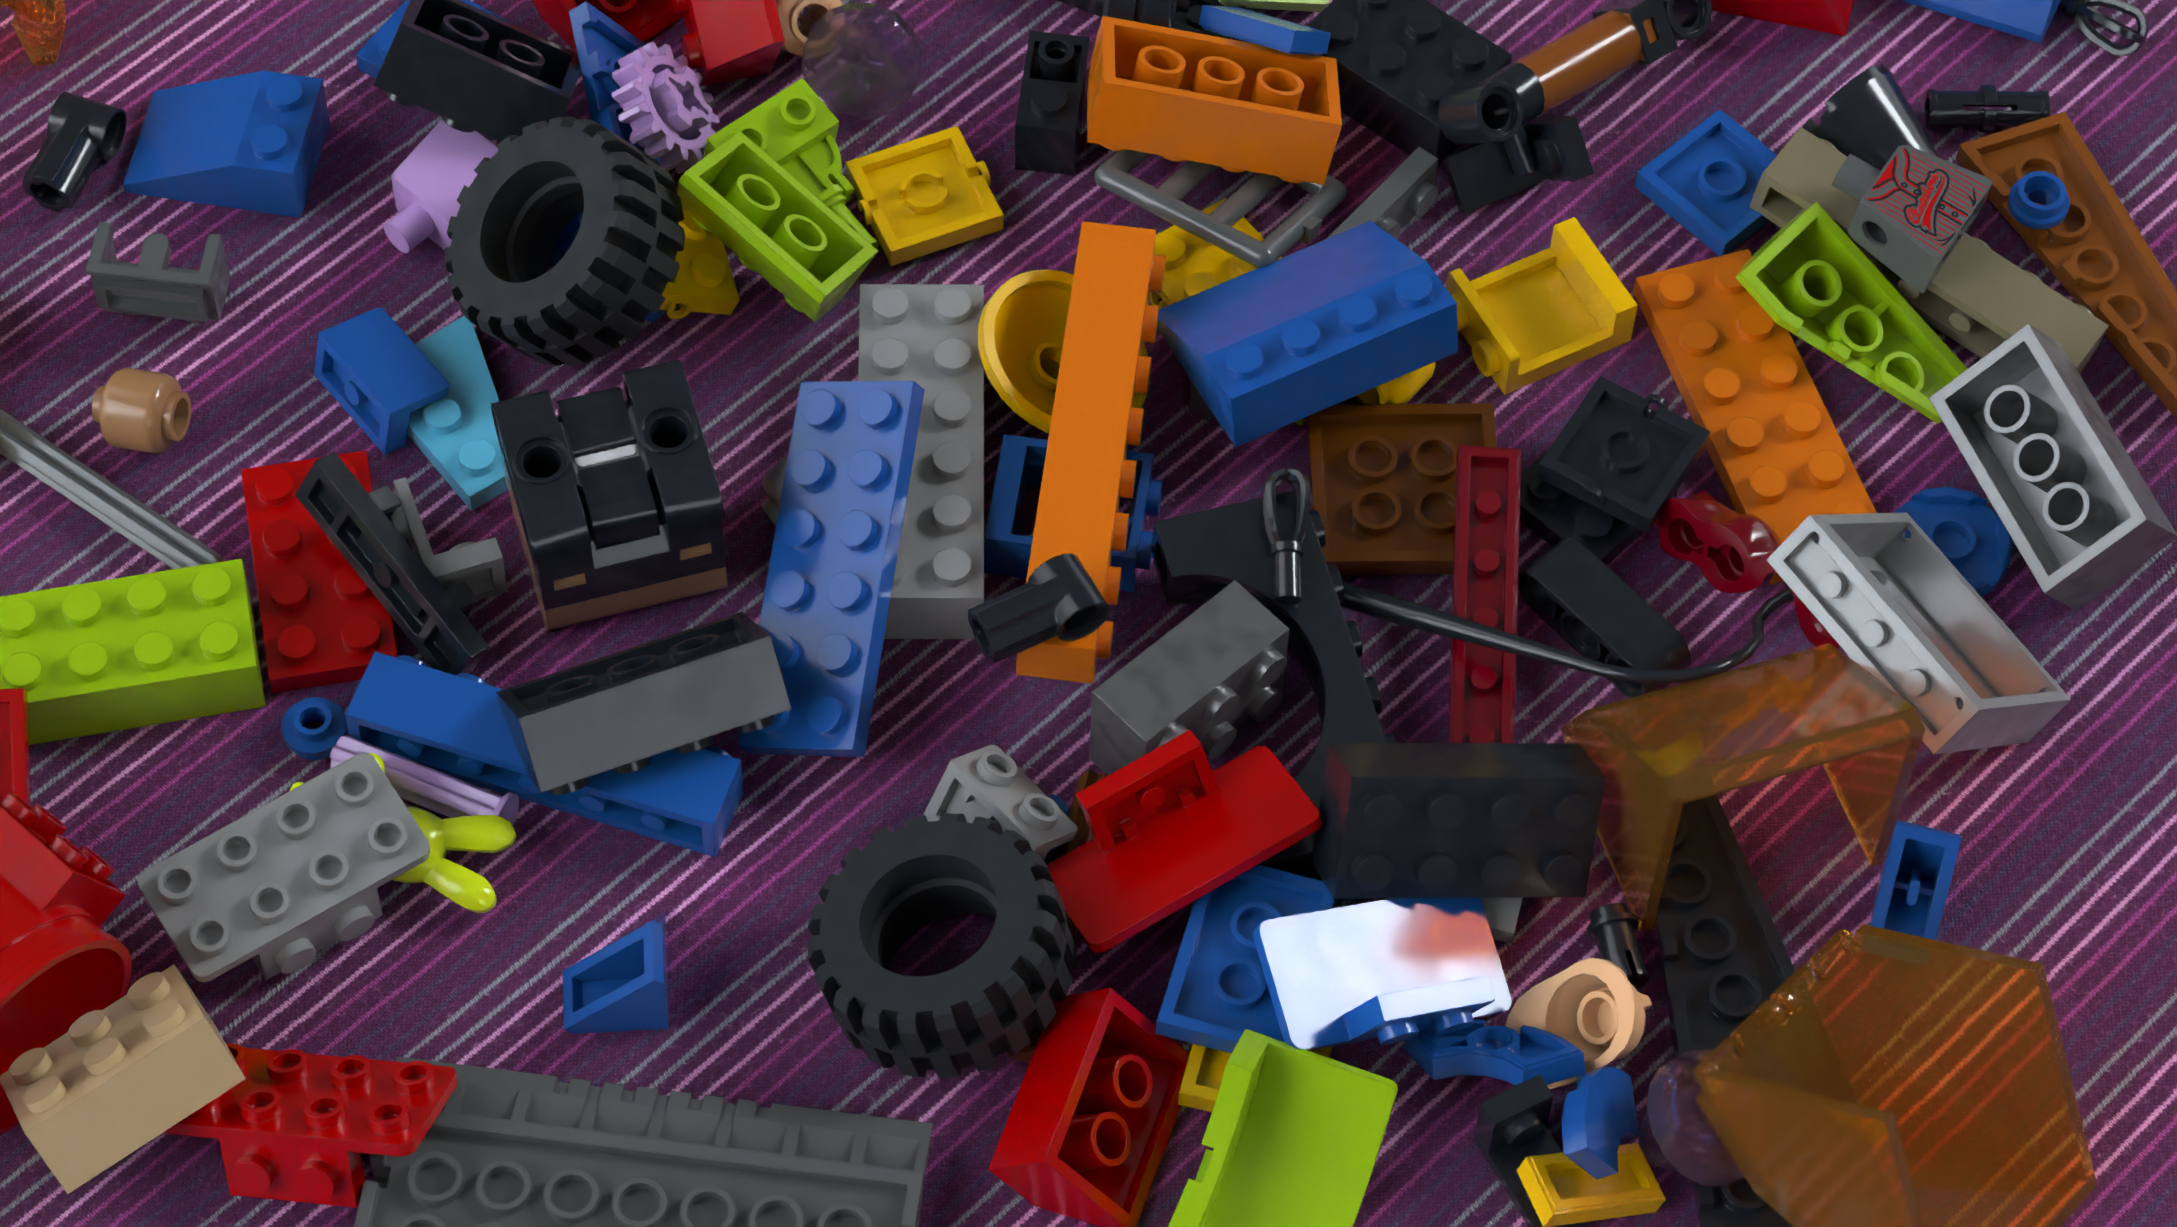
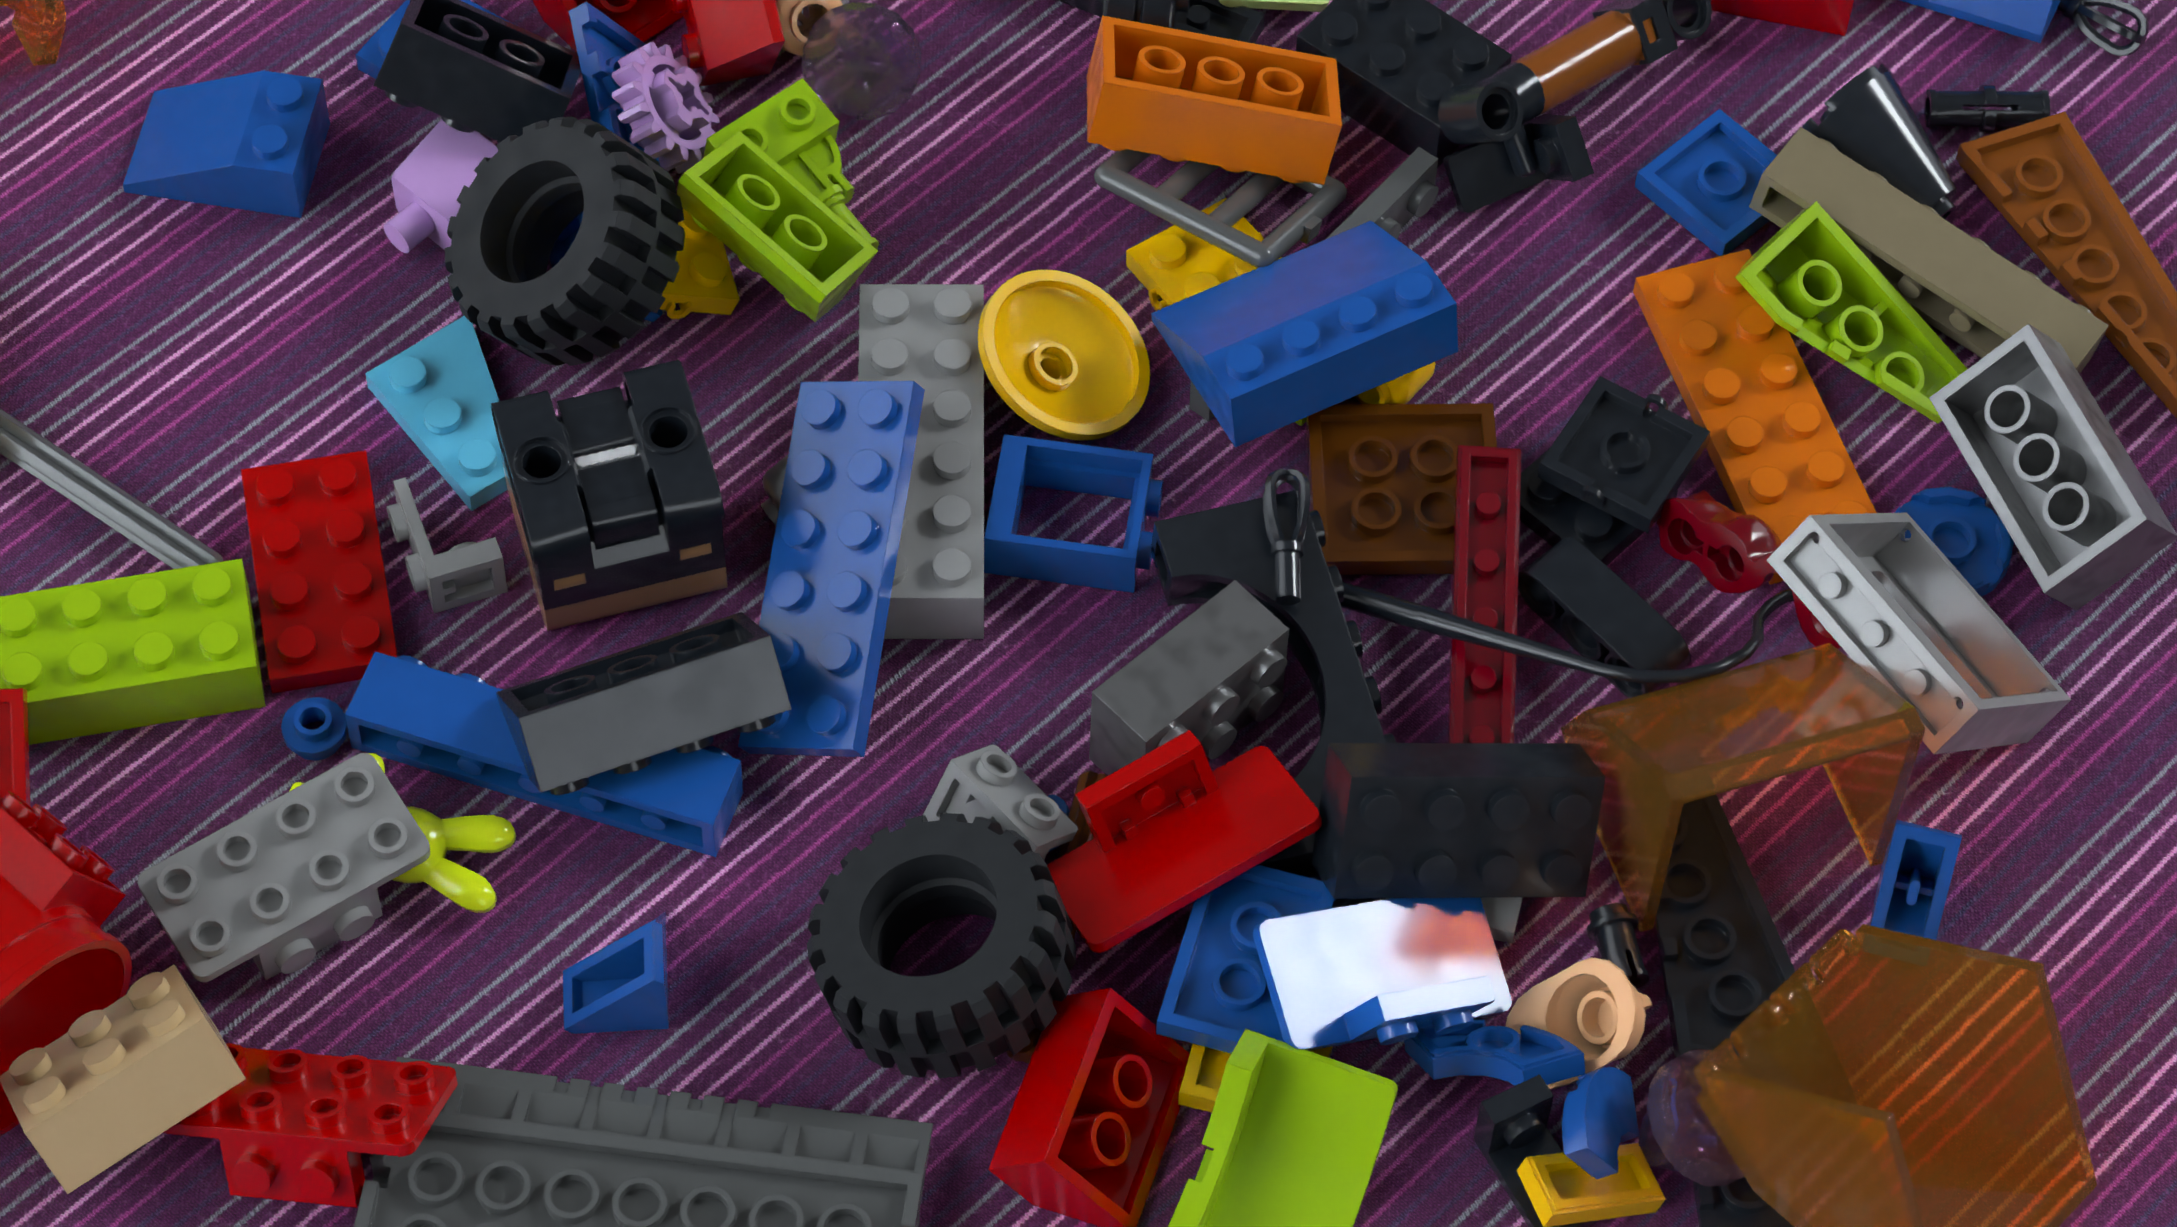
black piece [22,92,127,212] -> none
dark grey window [85,222,230,322] -> none
medium nougat head [92,368,191,454] -> none
black hinge [295,451,490,675] -> none
blue panel [314,307,450,455] -> none
lavender axle [330,735,519,826] -> none
yellow plate [846,126,1004,266] -> none
black piece [968,553,1110,664] -> none
black slope [1015,31,1089,175] -> none
orange brick [1016,221,1166,684] -> none
blue tile [1198,5,1331,56] -> none
yellow panel [1446,217,1638,395] -> none
dark grey torso [1832,145,1994,294] -> none
blue plate [2007,171,2070,229] -> none

